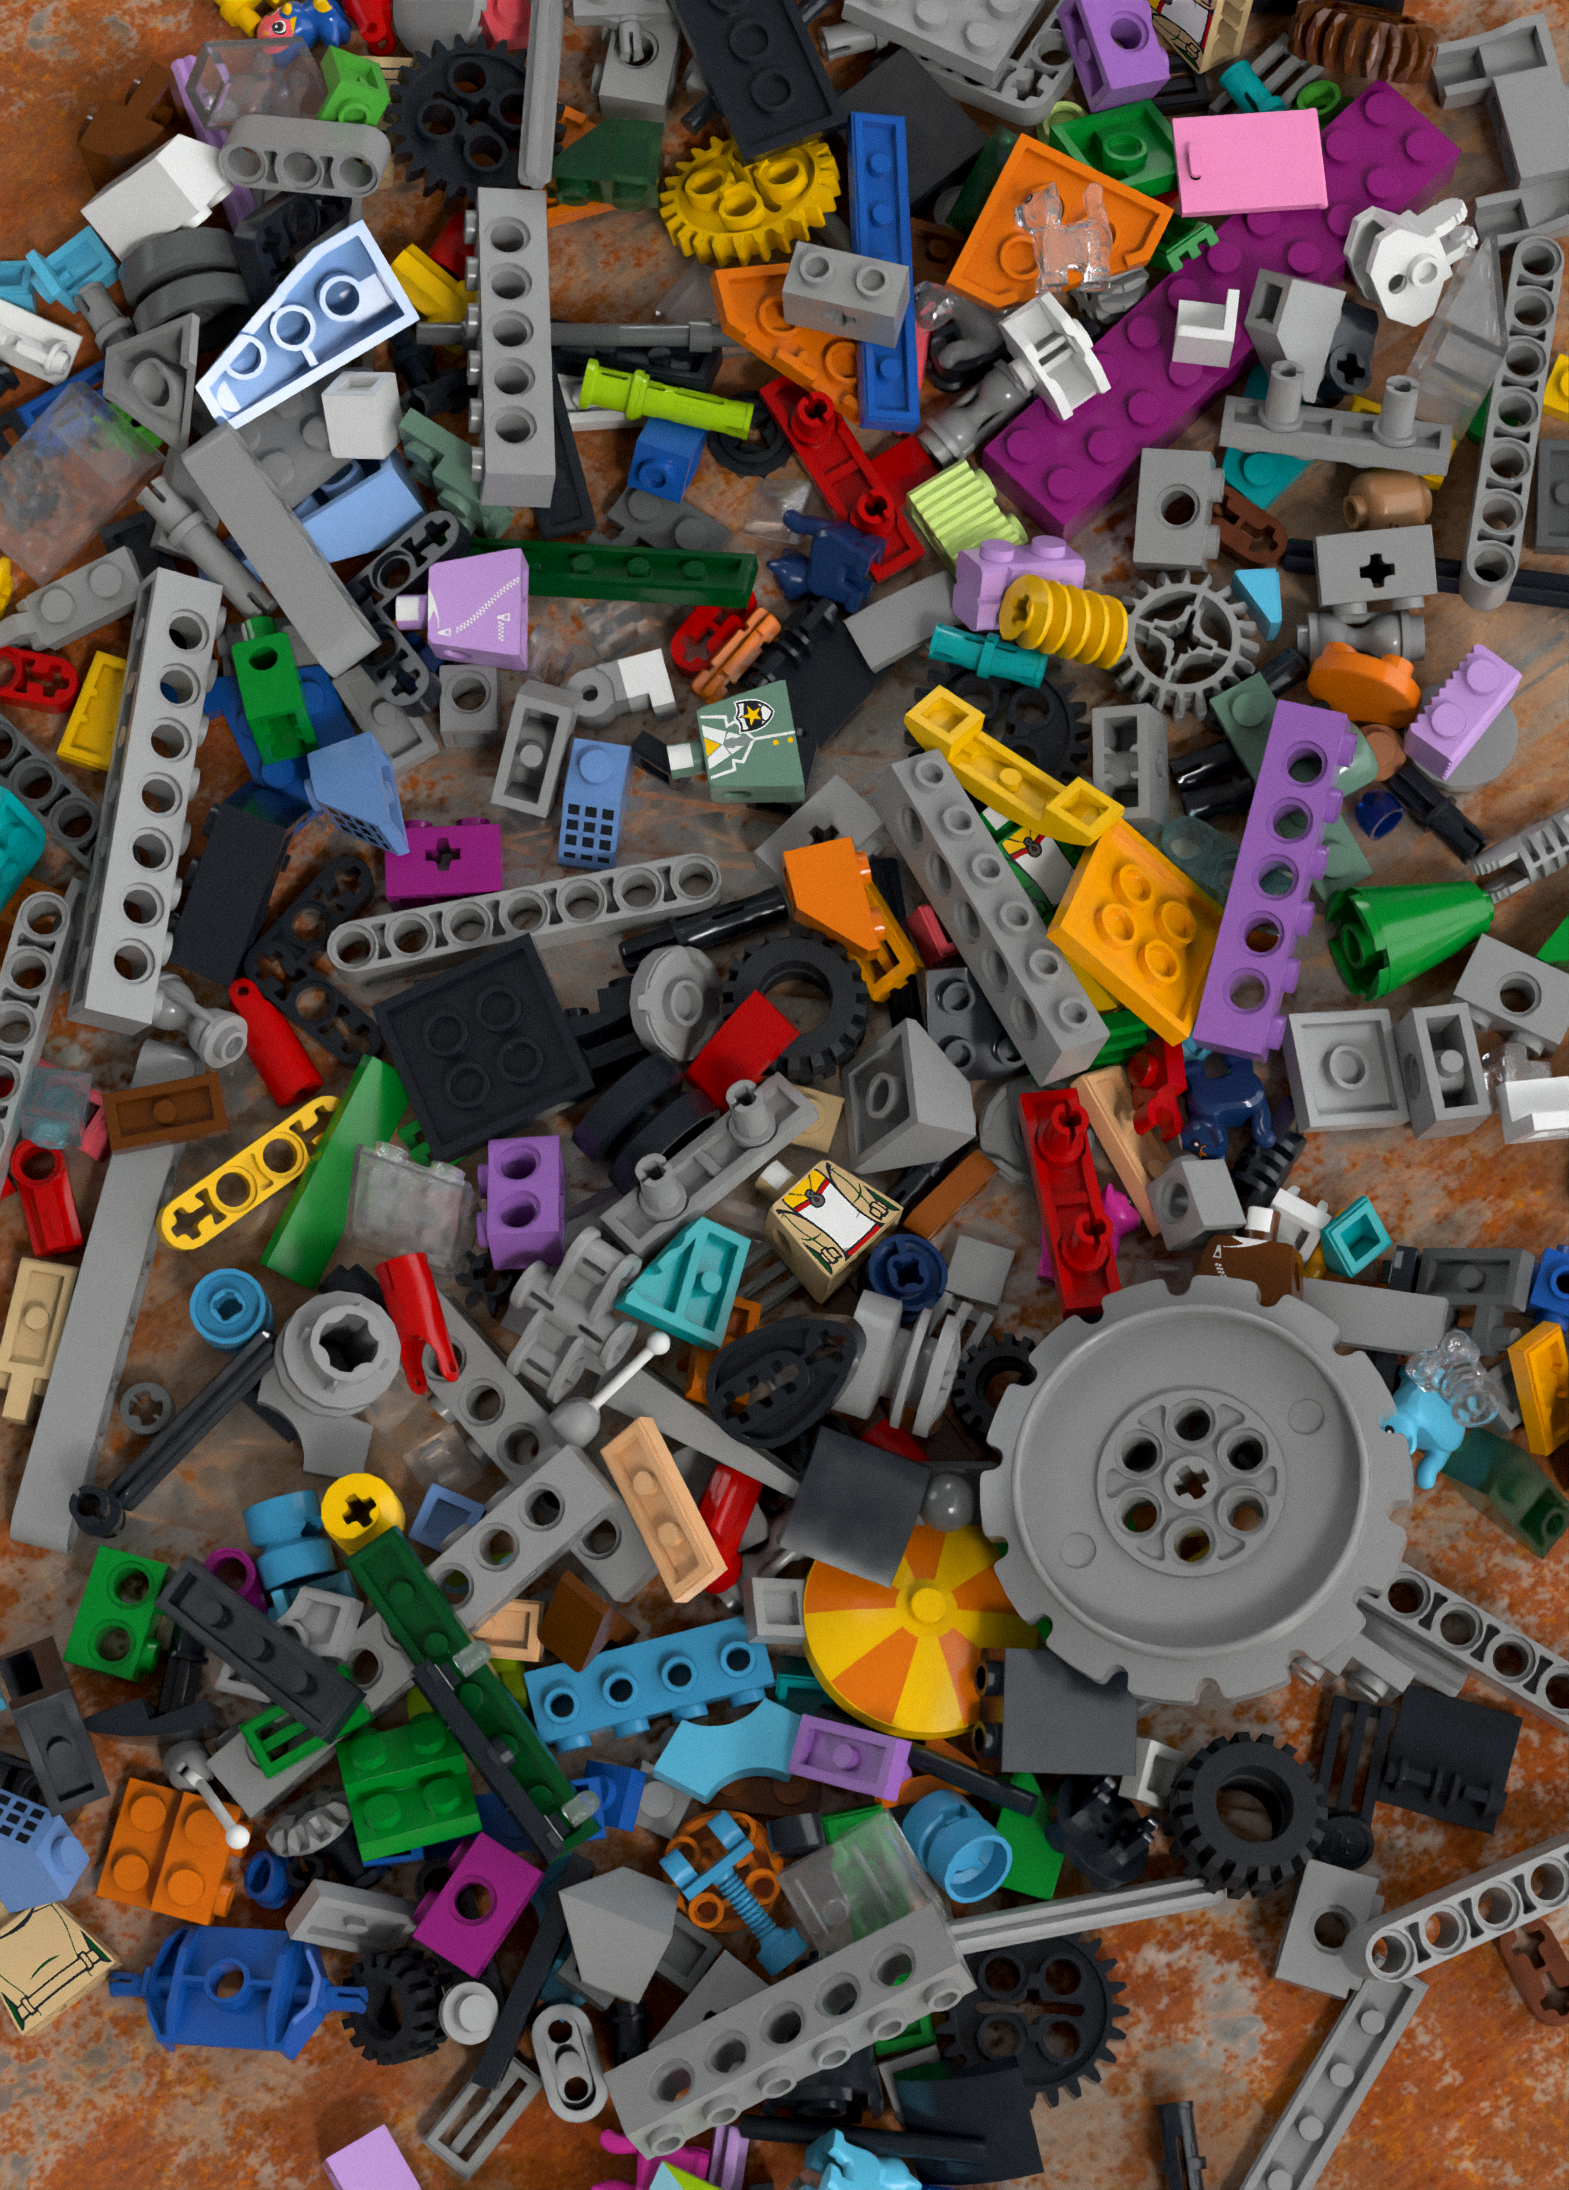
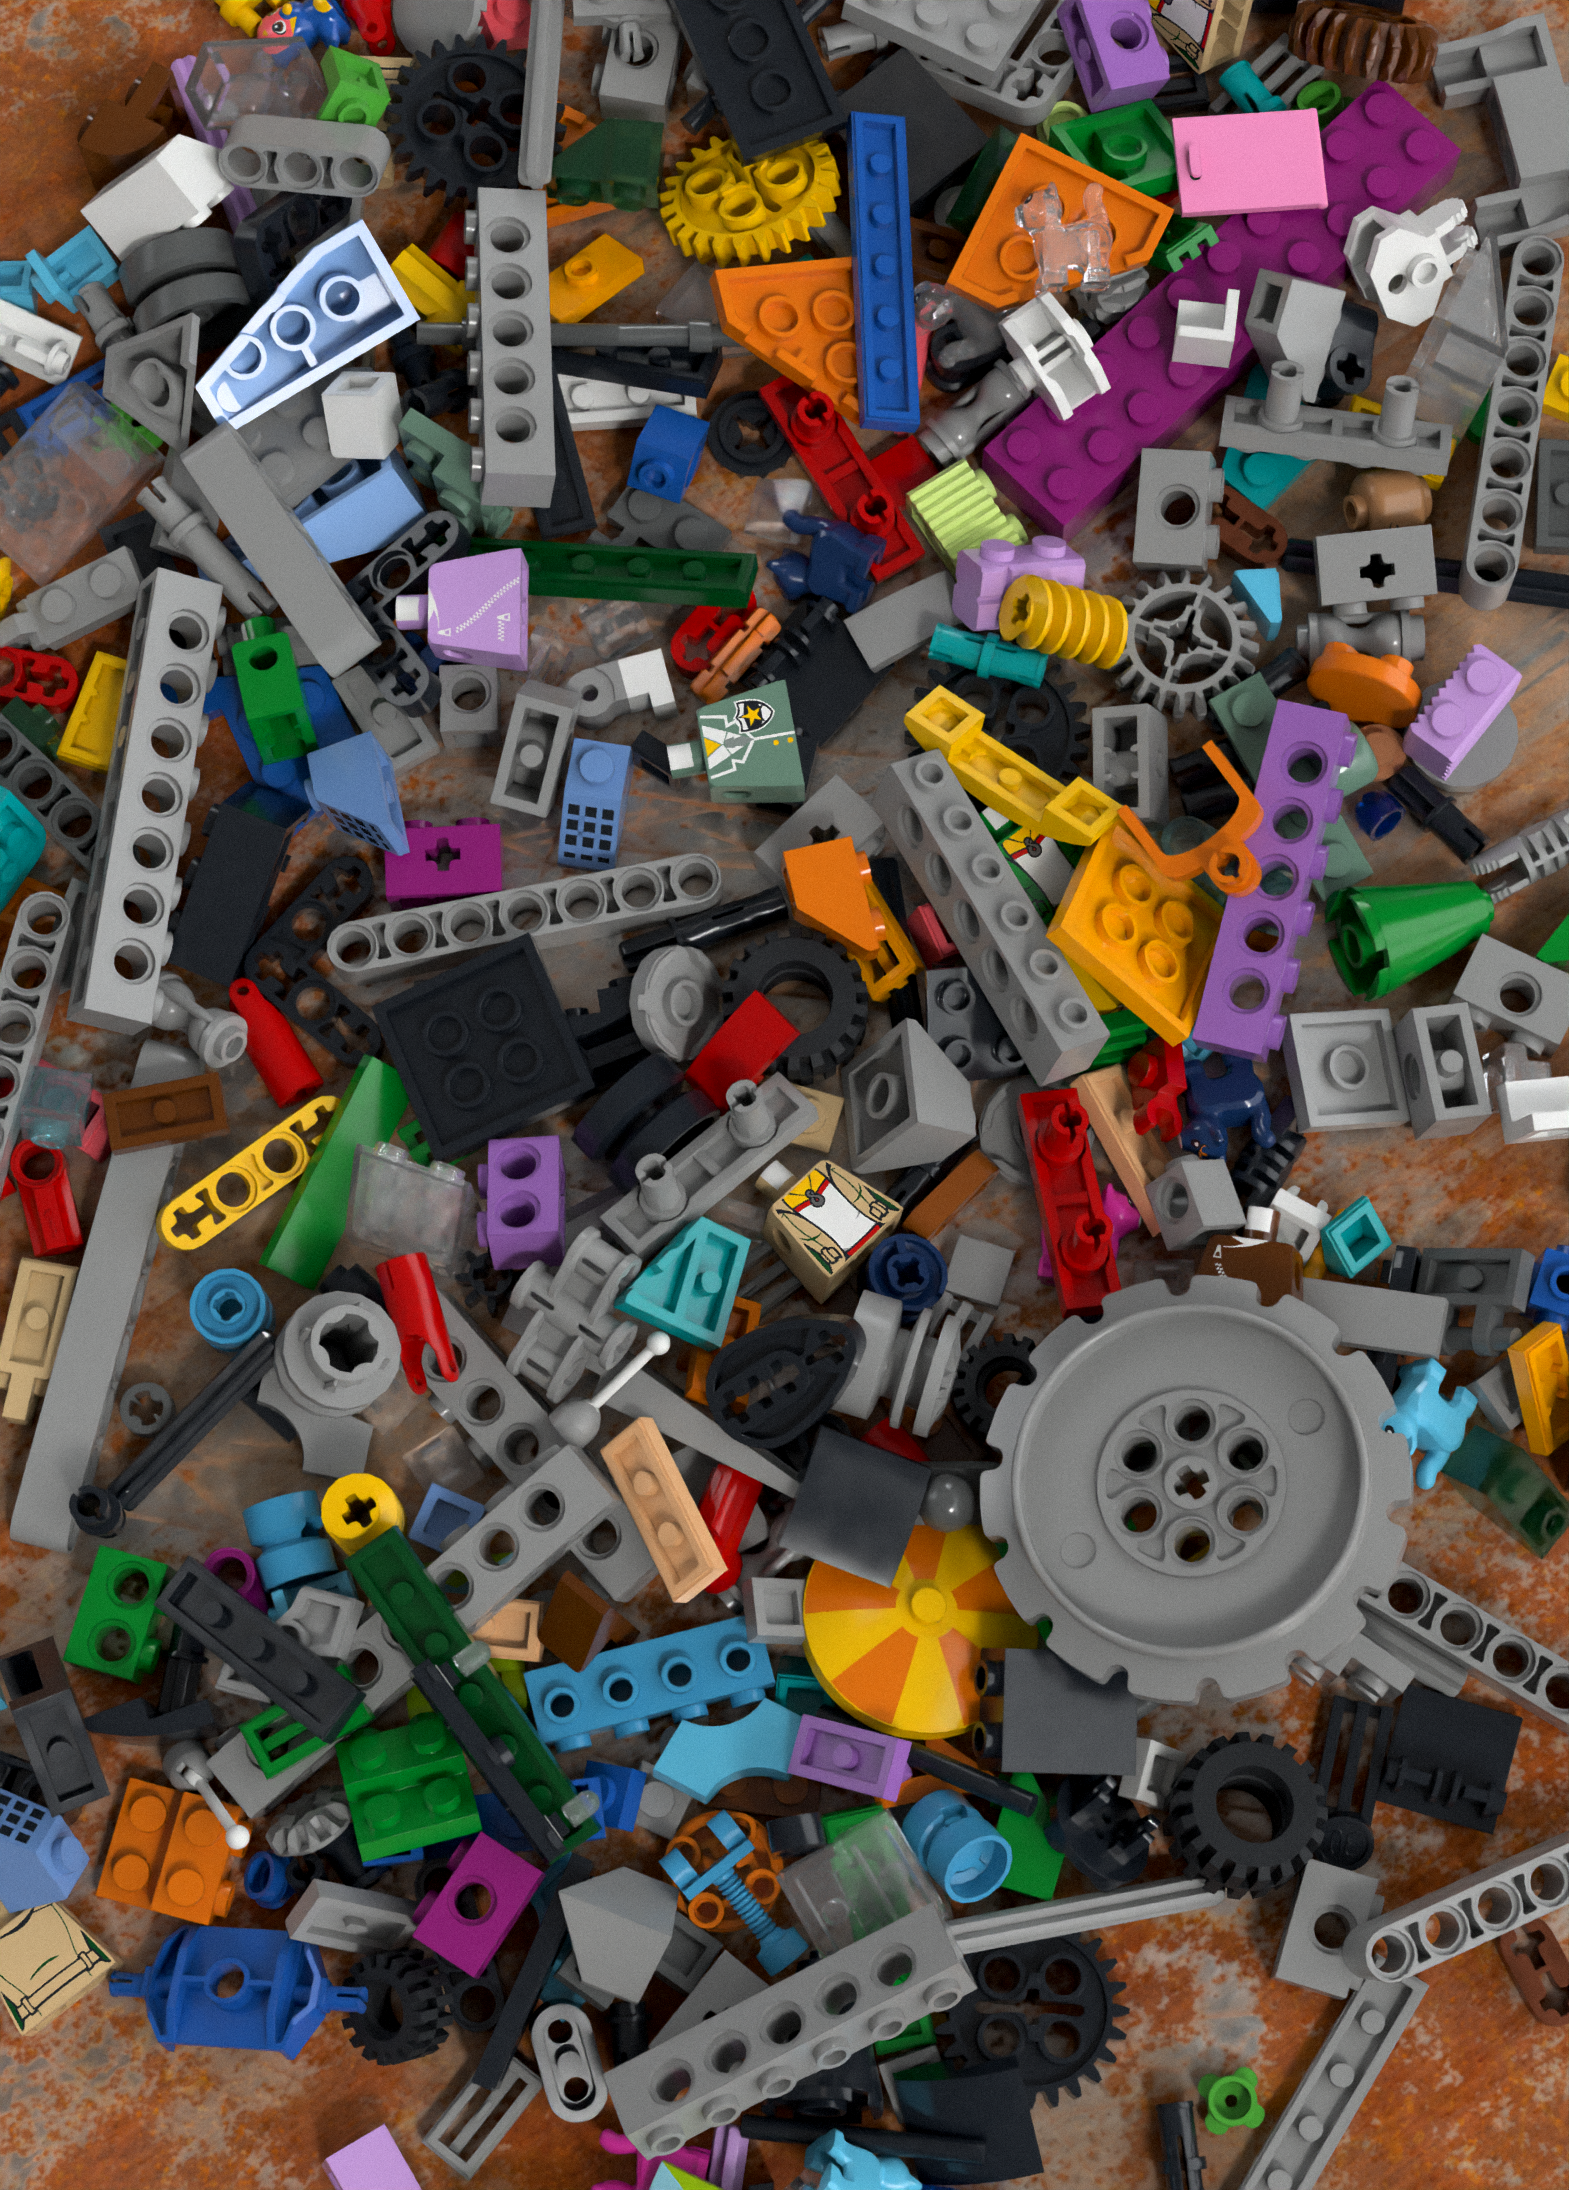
light grey plate [438,1982,499,2045] -> none
lime pin [579,358,755,440] -> none
light grey brick [782,241,910,349] -> none
clear plate [1405,1329,1504,1428] -> none
none -> clear green plate [1,696,62,763]
none -> light orange plate [549,233,645,323]
none -> orange piece [1117,740,1264,898]
none -> bright green plate [1198,2067,1265,2135]

